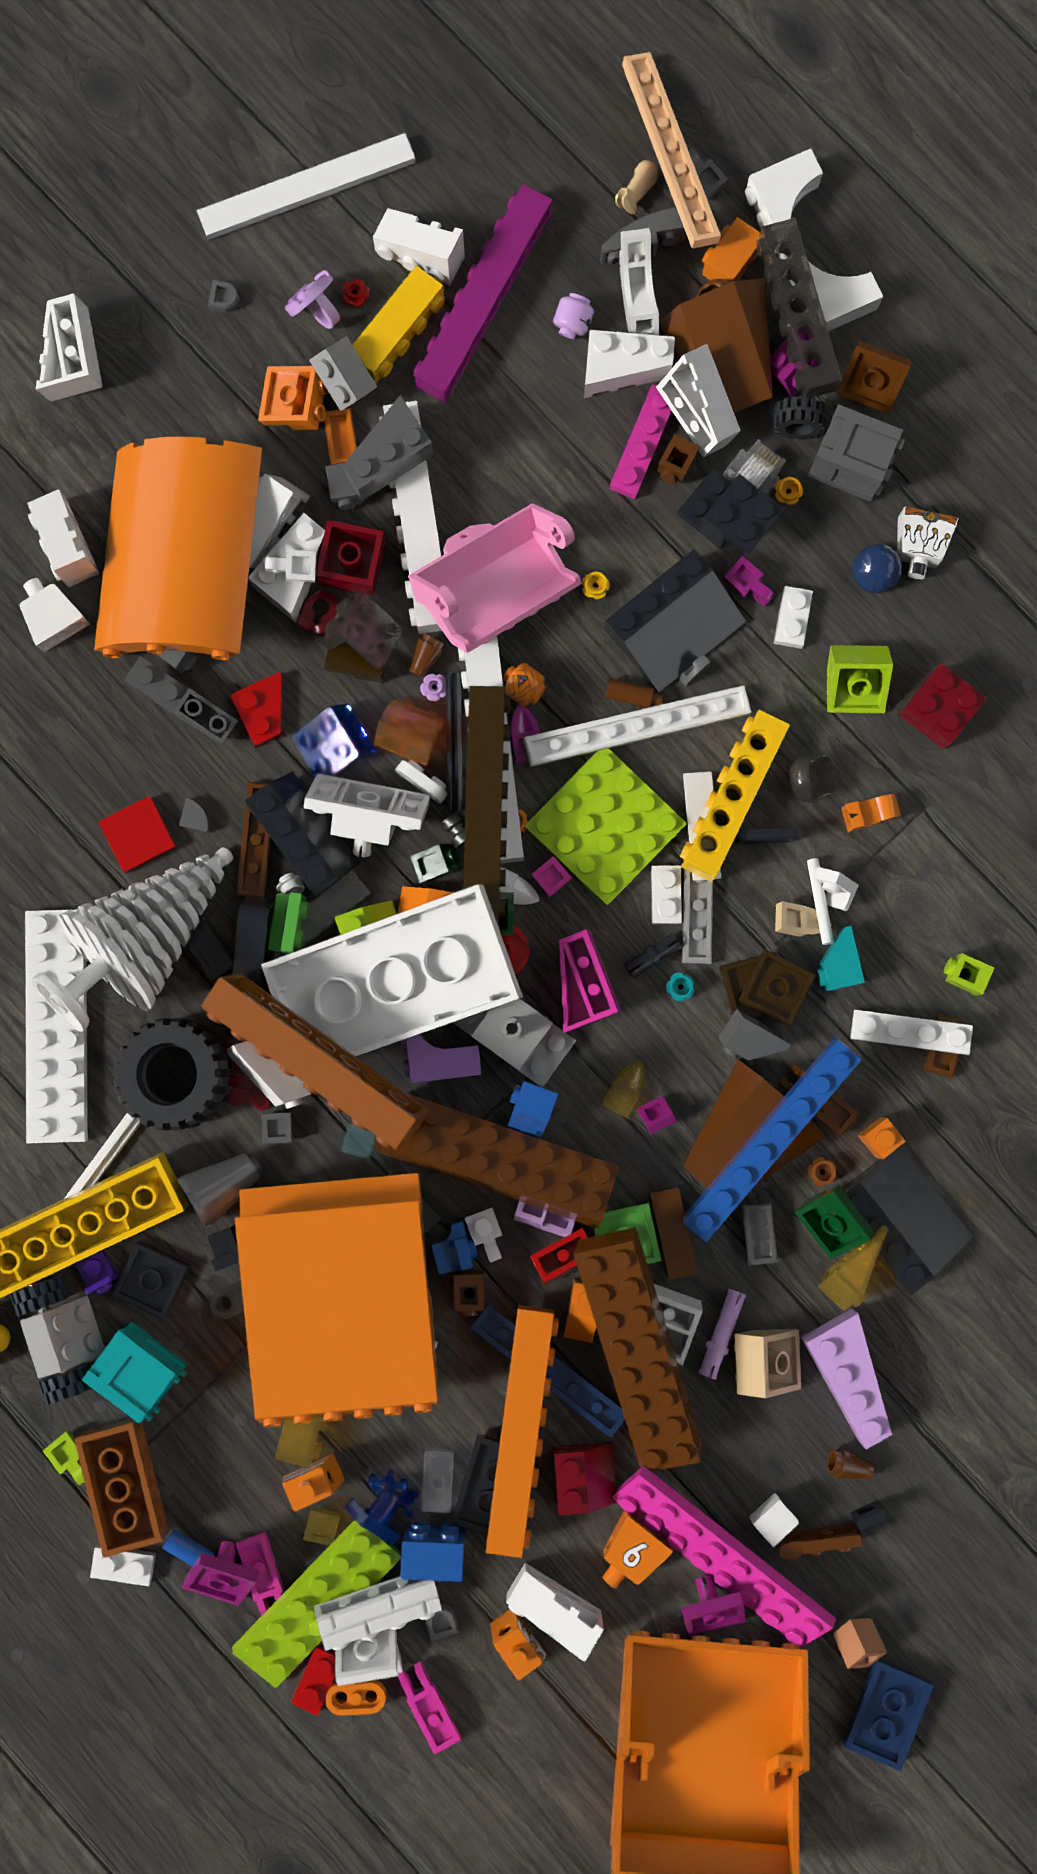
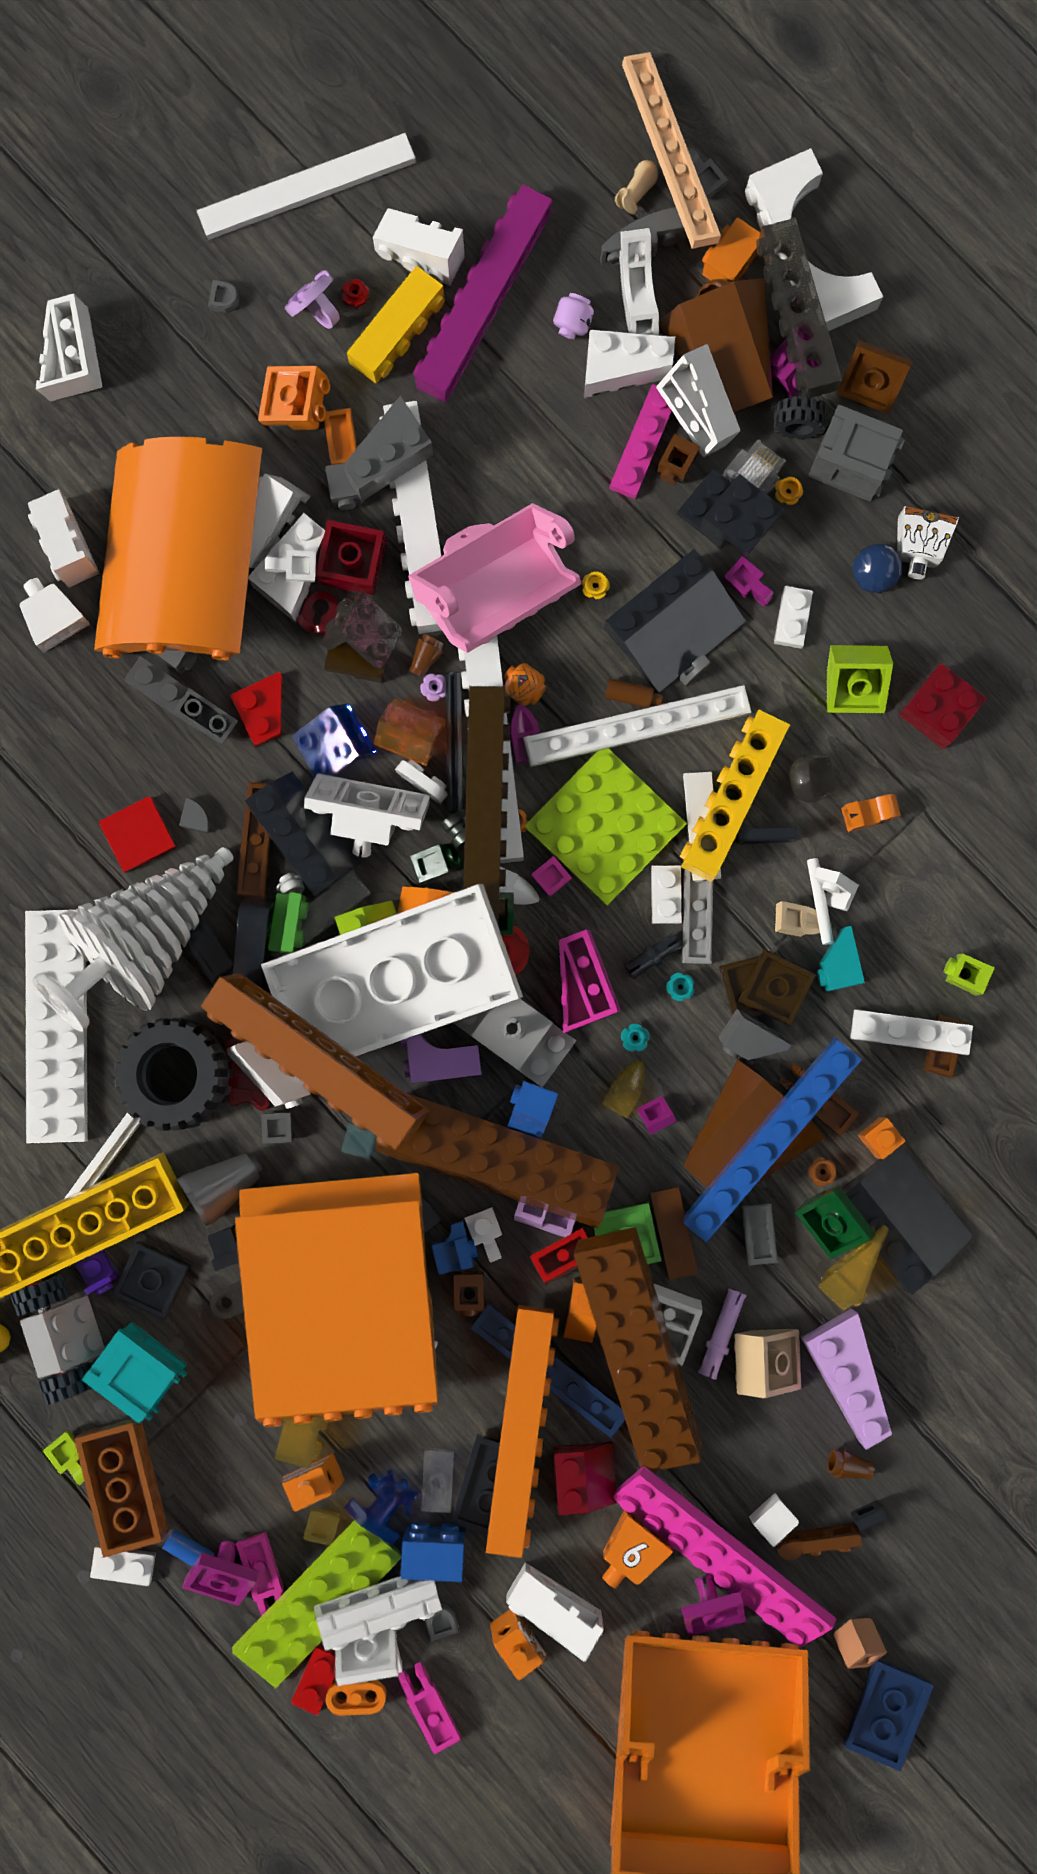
light grey brick [309,336,377,411] -> none
none -> teal plate [621,1023,650,1052]

